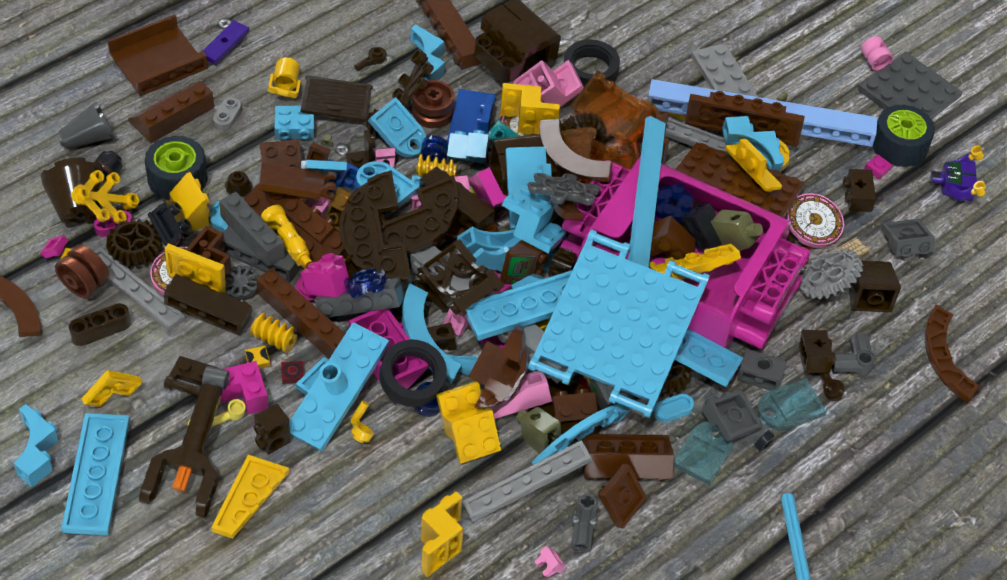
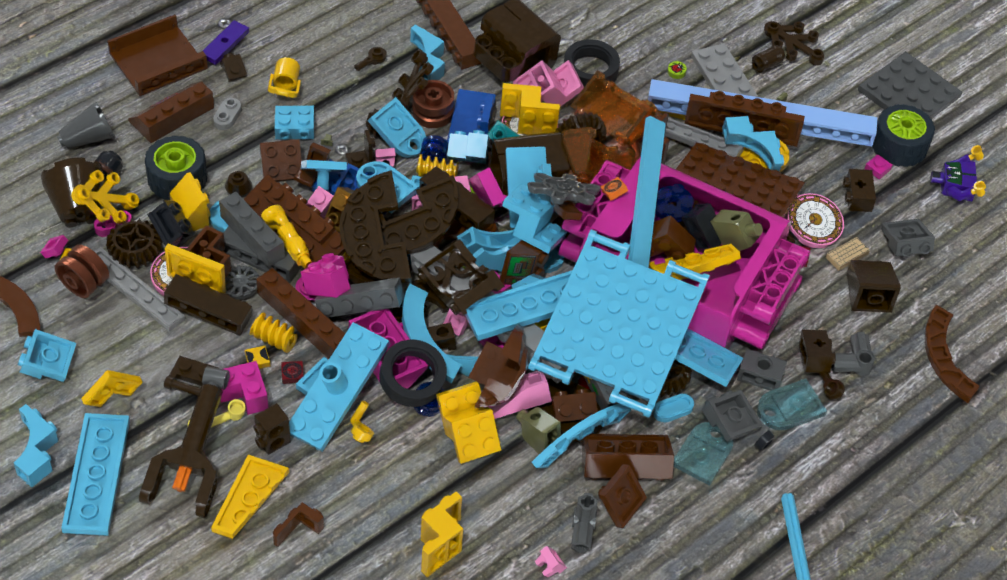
dark brown beam [69,303,131,346] -> none
reddish brown tile [259,162,336,200] -> none
dark brown piece [300,75,373,122] -> none
clear blue plate [344,269,387,298] -> none
light grey tile [462,440,592,522] -> none
tile [540,119,613,182] -> none
dark brown gear [548,248,577,277] -> none
yellow bracket [725,139,782,192] -> none
light grey gear [799,248,863,300] -> none
bright pink wheel [861,36,894,71] -> none
none -> medium azure plate [17,329,76,382]
none -> dark brown bracket [220,53,247,82]
none -> reddish brown bracket [273,502,324,547]
none -> orange tile [600,177,628,201]
none -> lime tile [668,61,687,79]
none -> dark brown head [752,46,785,73]
none -> dark brown plant [764,21,824,66]

